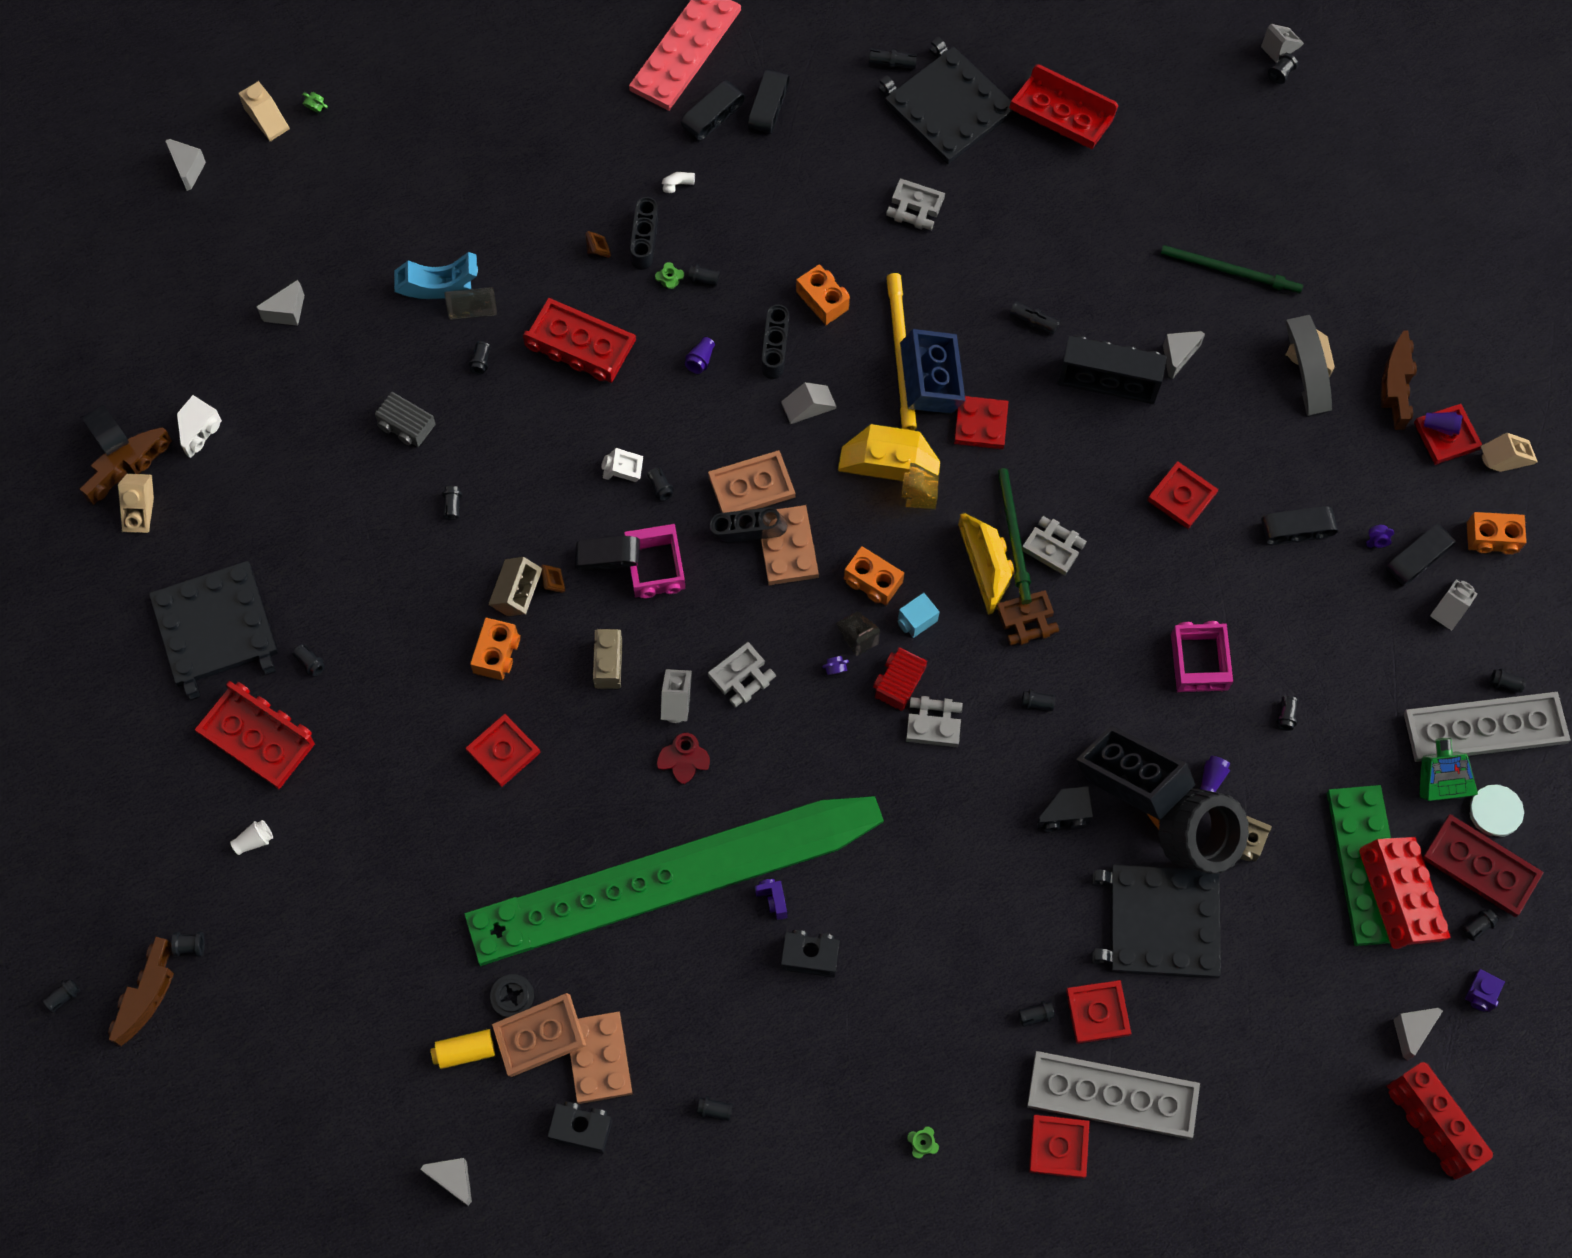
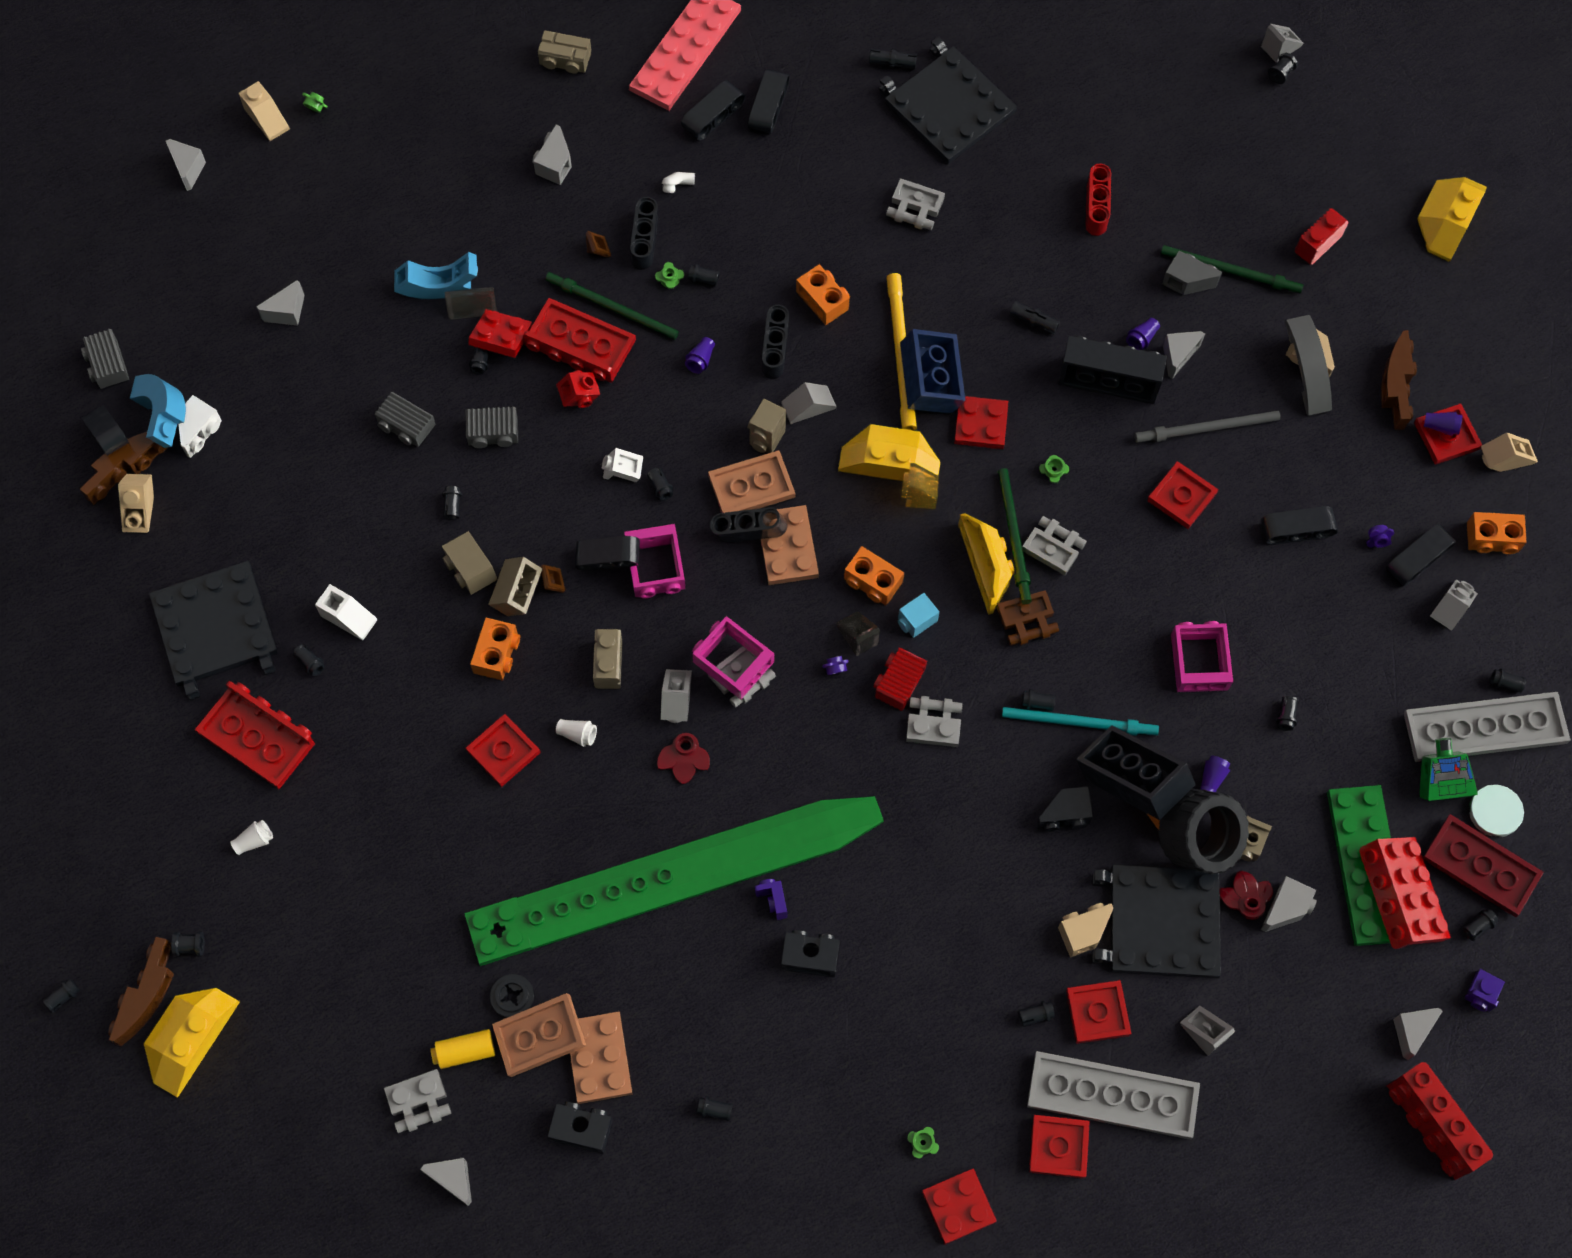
red bracket [1009,64,1118,149] -> none
none -> dark grey brick [81,329,129,389]
none -> dark azure arch [130,374,186,448]
none -> yellow wedge [144,988,240,1098]
none -> white slope [315,584,377,641]
none -> light grey plate [384,1069,451,1133]
none -> dark tan brick [442,531,498,595]
none -> dark grey brick [466,407,518,448]
none -> red plate [469,309,532,358]
none -> light grey slope [532,125,572,185]
none -> dark tan brick [538,30,591,74]
none -> dark green bar [545,272,679,340]
none -> red brick [556,370,600,408]
none -> white cone [556,719,597,746]
none -> dark pink window [692,616,774,700]
none -> dark tan brick [748,399,786,453]
none -> red plate [922,1168,997,1244]
none -> teal bar [1002,707,1159,736]
none -> bright green plate [1039,455,1069,483]
none -> tan slope [1058,903,1113,957]
none -> red beam [1086,163,1111,236]
none -> dark purple cone [1126,318,1160,350]
none -> dark grey bar [1134,411,1280,443]
none -> dark grey slope [1162,251,1222,295]
none -> light grey slope [1180,1006,1235,1056]
none -> dark red plate [1219,871,1273,920]
none -> light grey slope [1261,876,1317,932]
none -> red brick [1295,208,1348,265]
none -> yellow wedge [1417,177,1487,262]

